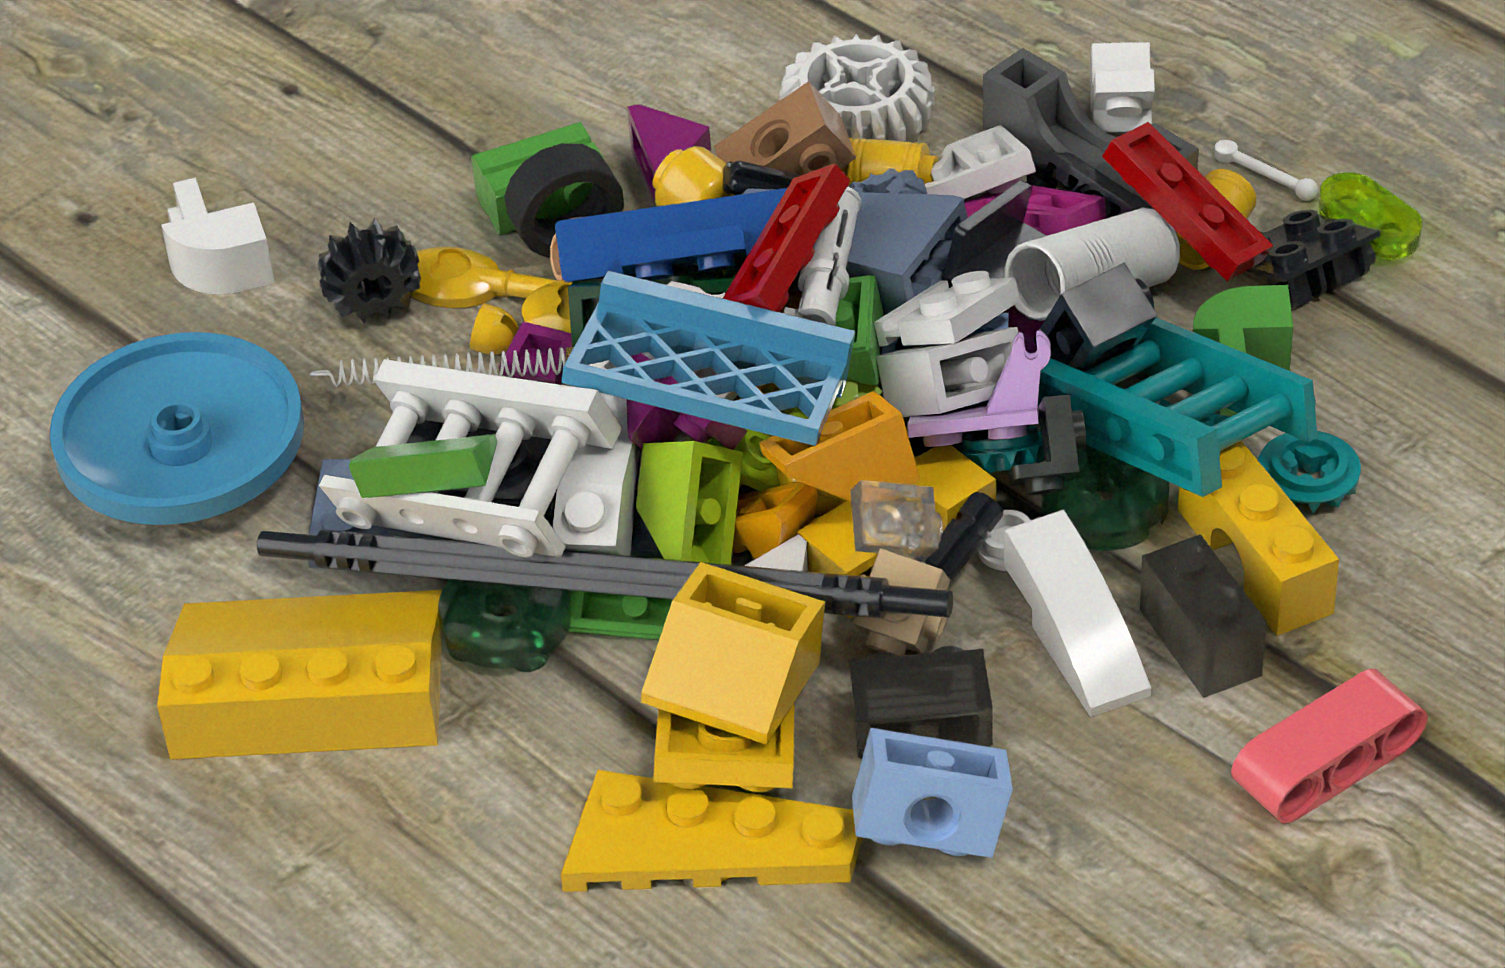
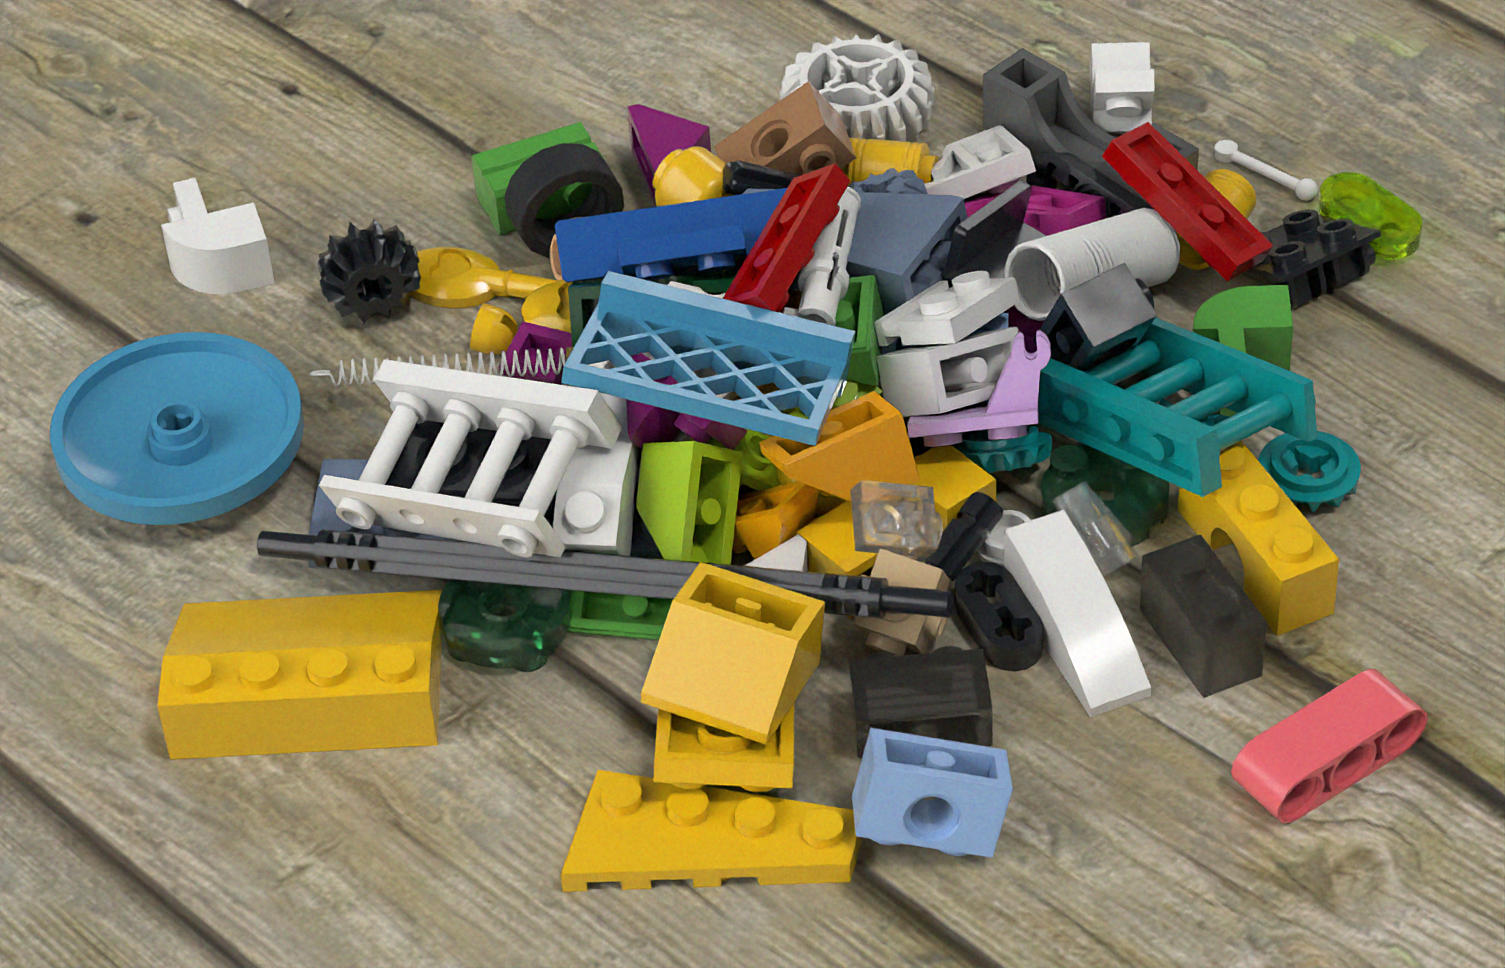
bright green slope [349,434,498,498] -> none
pearl dark grey bracket [1008,394,1087,495] -> none
none -> black beam [955,562,1043,672]
none -> clear cone [1052,481,1138,578]

